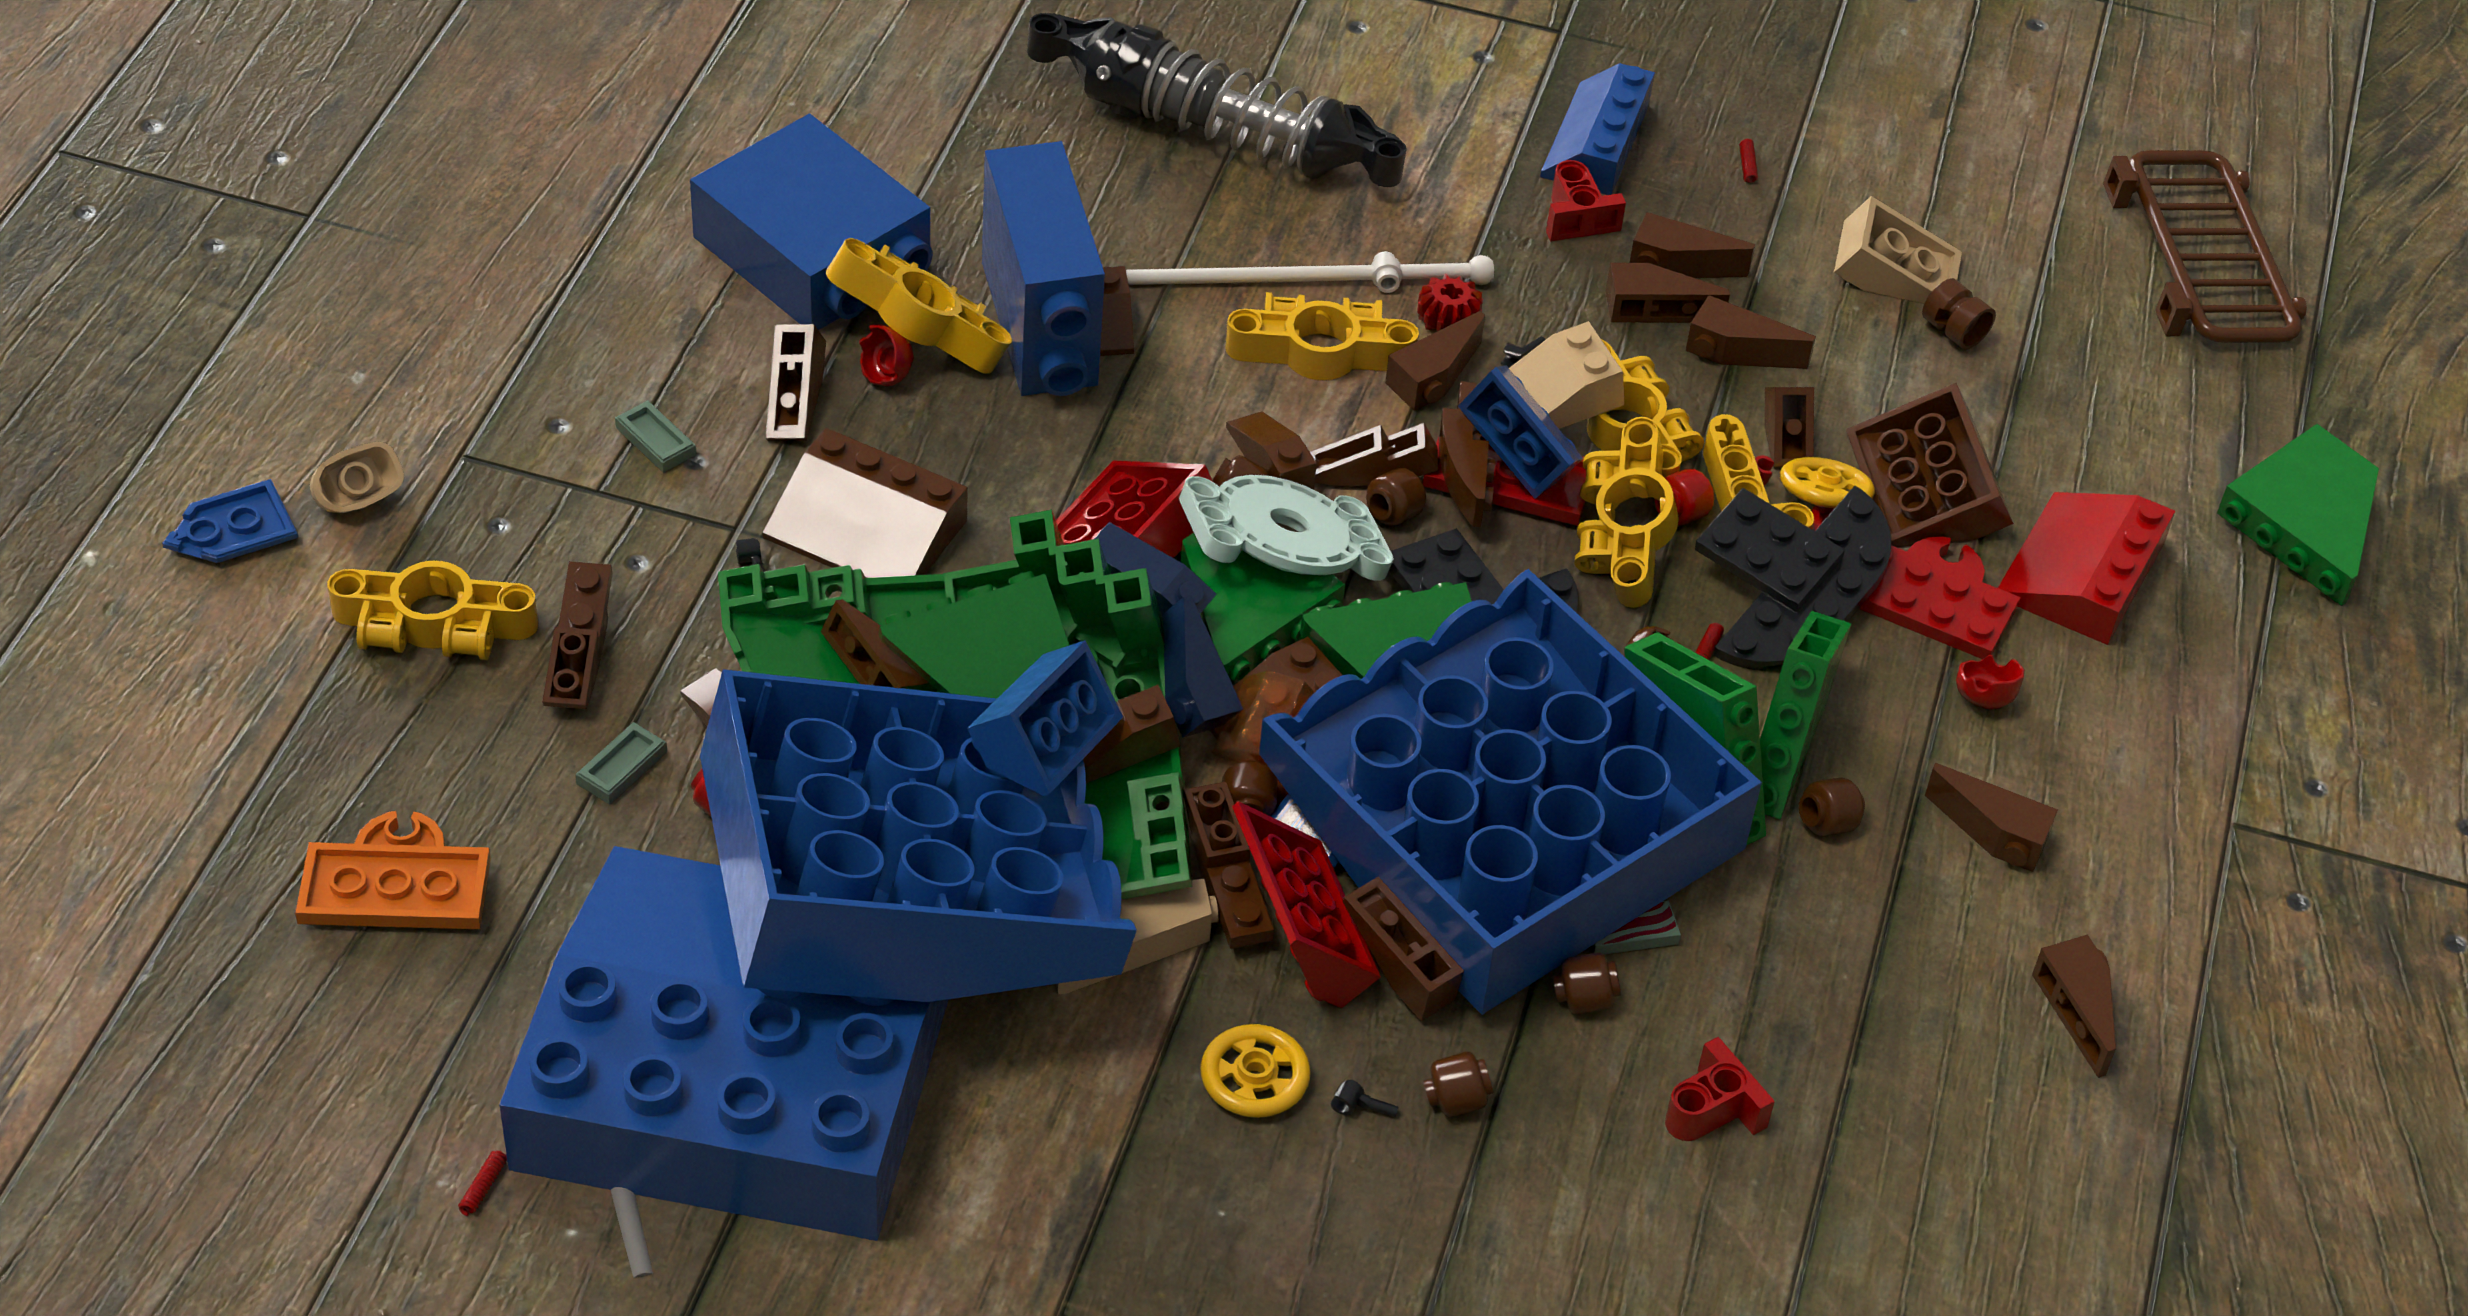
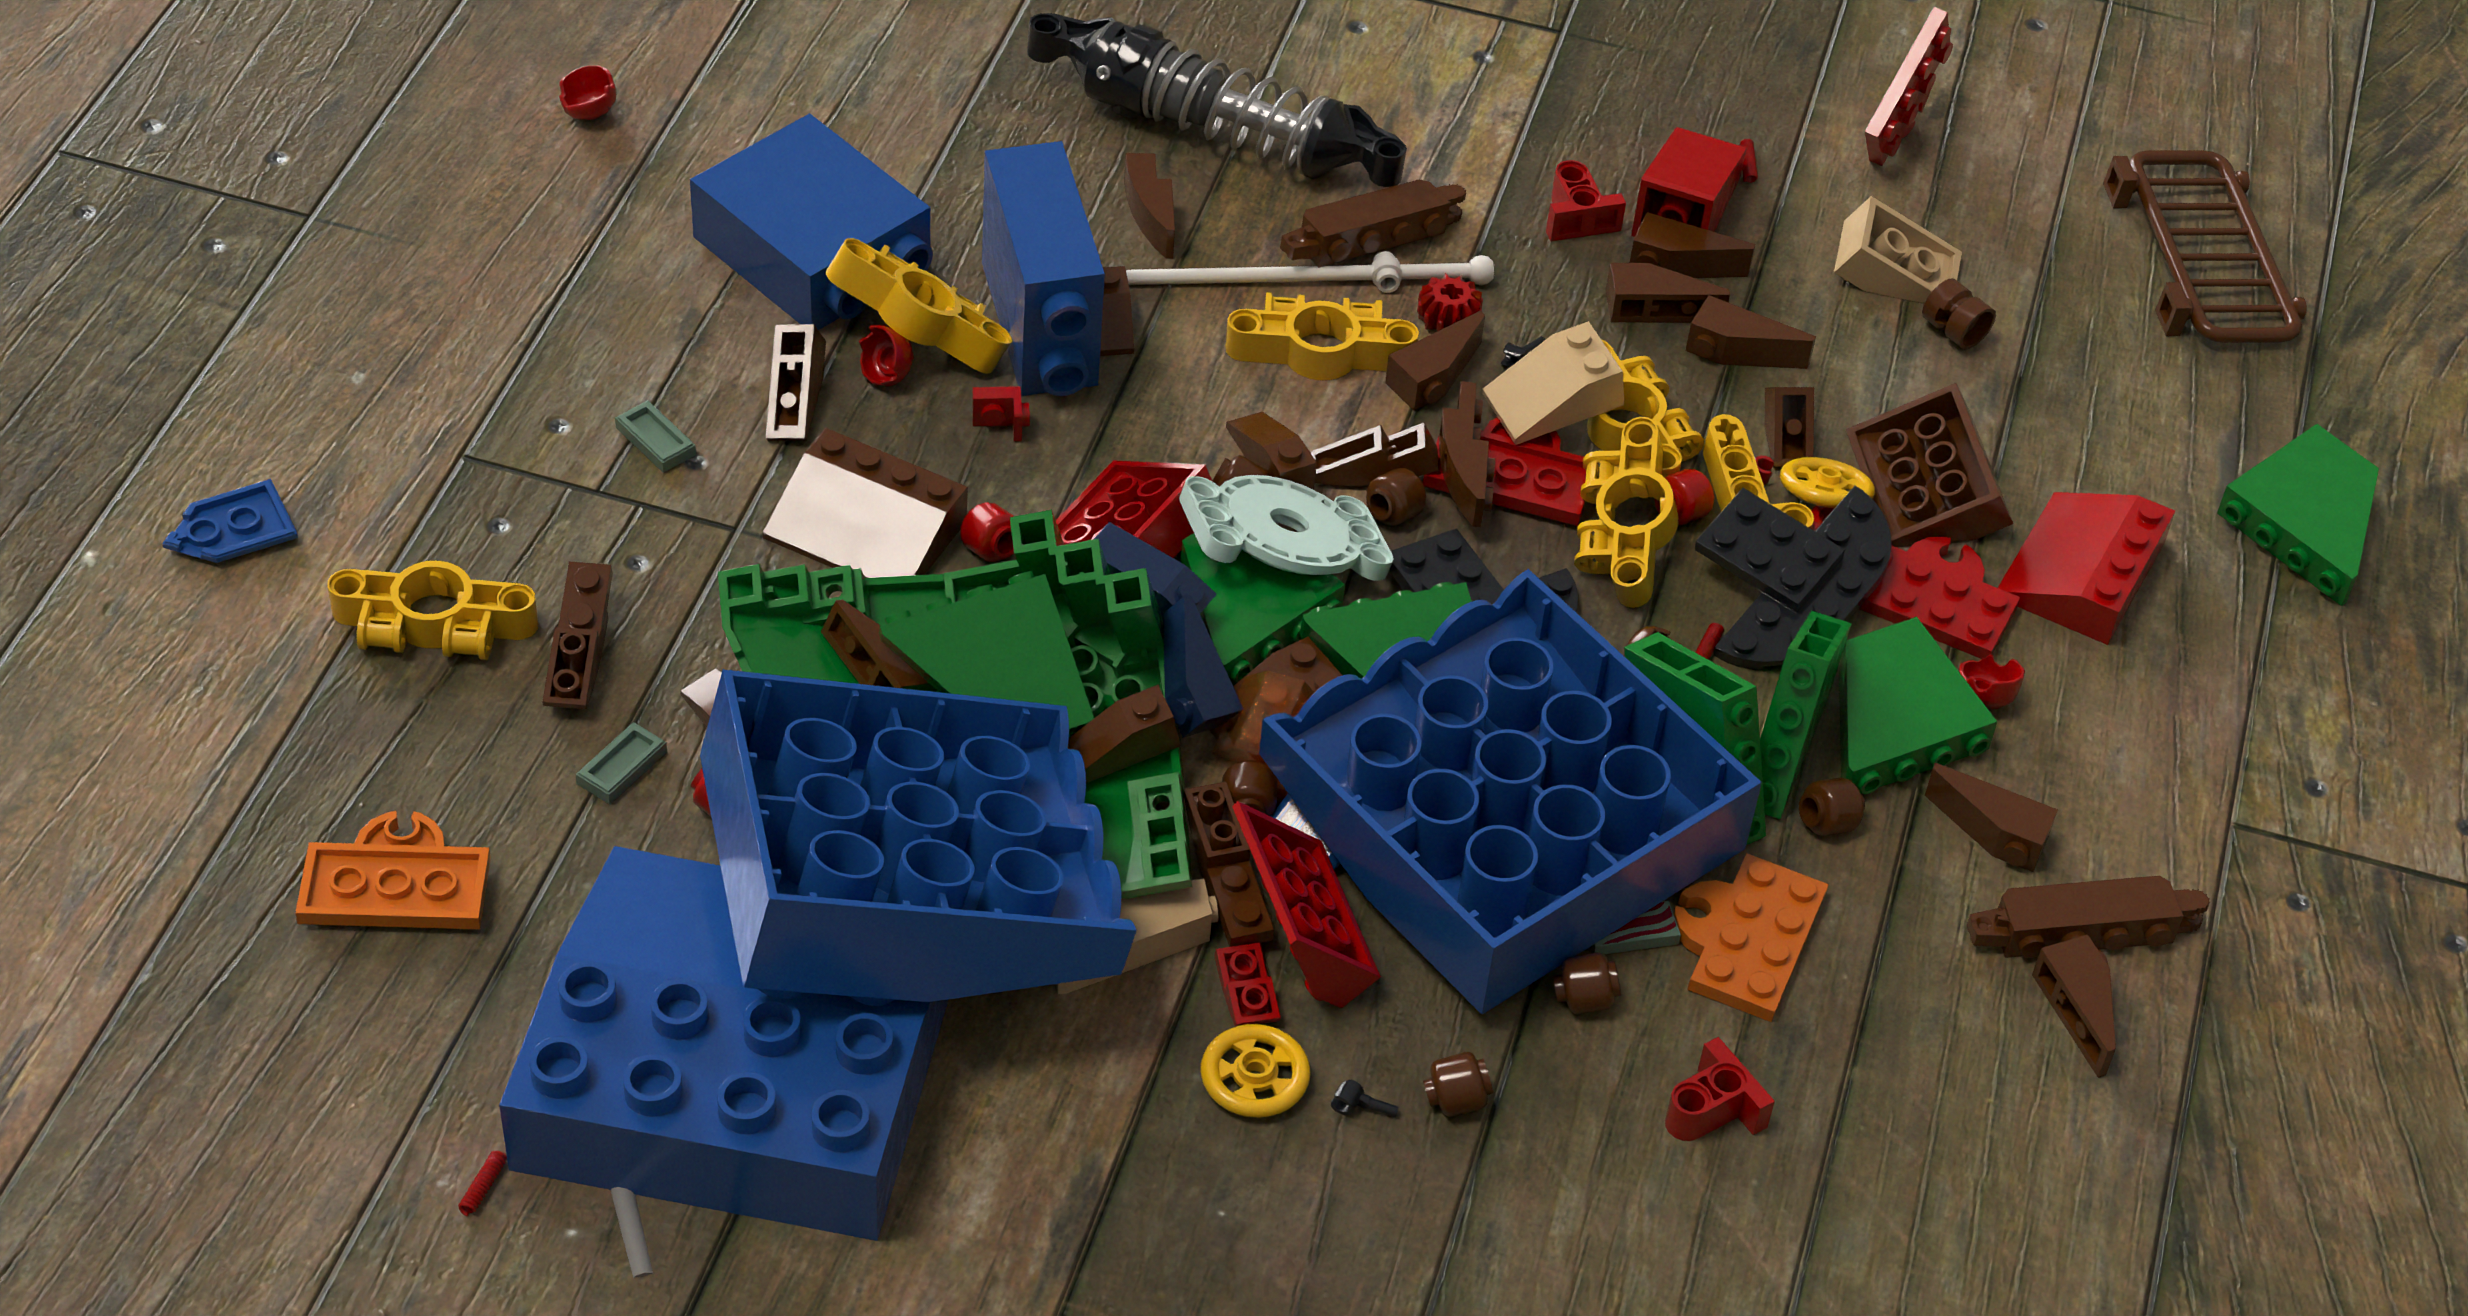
tan piece [310,442,404,513] -> none
black hand [736,538,766,572] -> none
blue slope [967,640,1123,796] -> none
reddish brown slope [1343,876,1464,1021] -> none
blue slope [1458,365,1584,499] -> none
blue slope [1540,63,1655,195] -> none
none -> red hair [559,65,617,120]
none -> red head [961,502,1014,563]
none -> red bracket [972,386,1030,441]
none -> reddish brown slope [1124,153,1175,259]
none -> red slope [1214,942,1281,1027]
none -> reddish brown hinge [1280,179,1466,268]
none -> red slope [1631,127,1747,237]
none -> orange plate [1673,853,1829,1022]
none -> green slope [1839,617,1997,794]
none -> red plate [1865,7,1953,166]
none -> reddish brown hinge [1967,876,2210,958]

